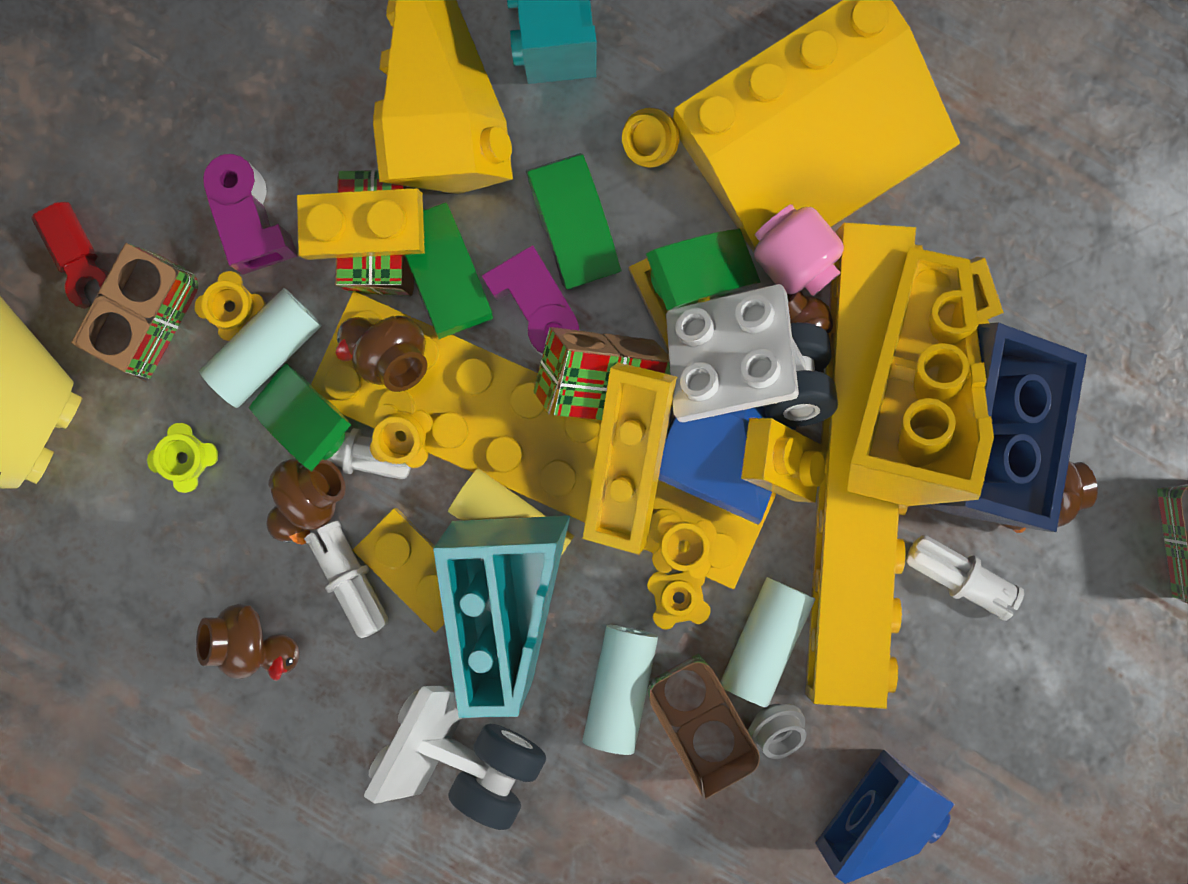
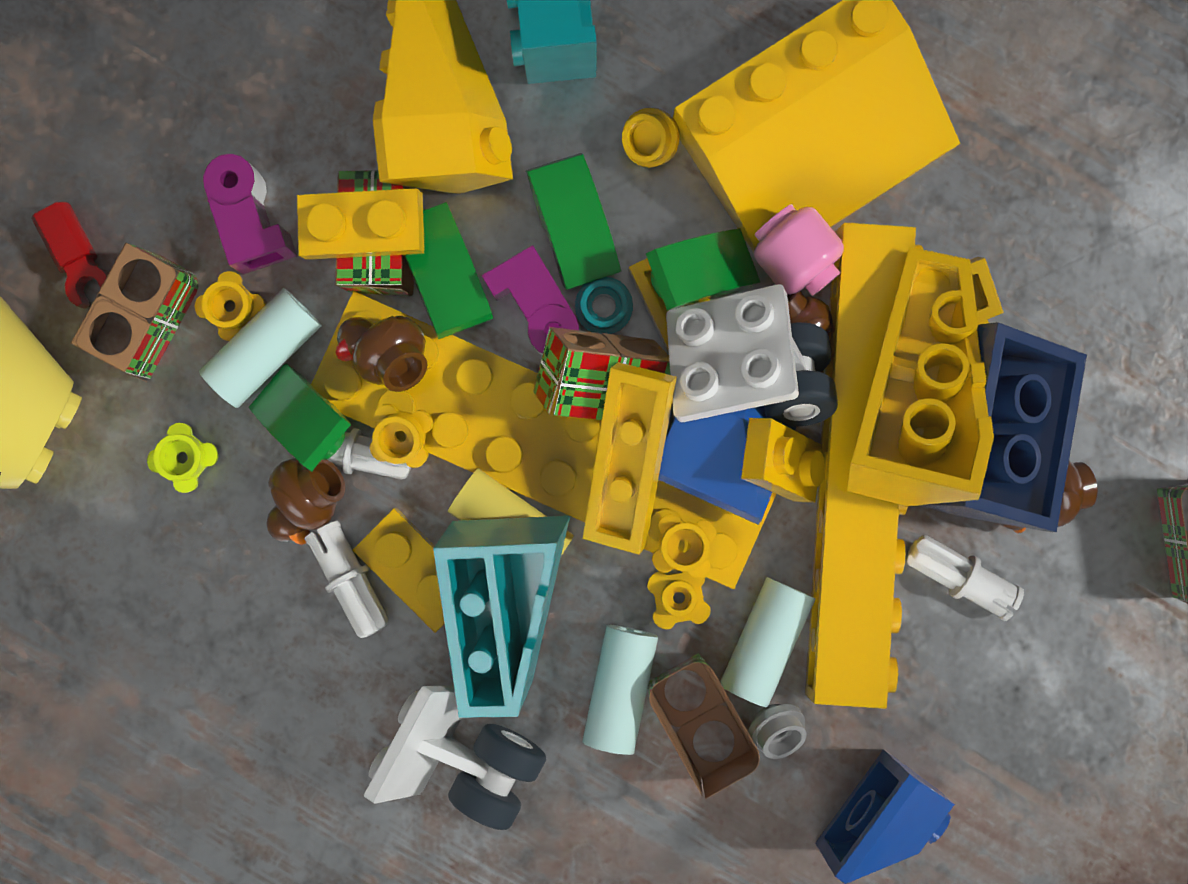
reddish brown animal [196,604,300,681] -> none
none -> teal plate [575,277,633,334]

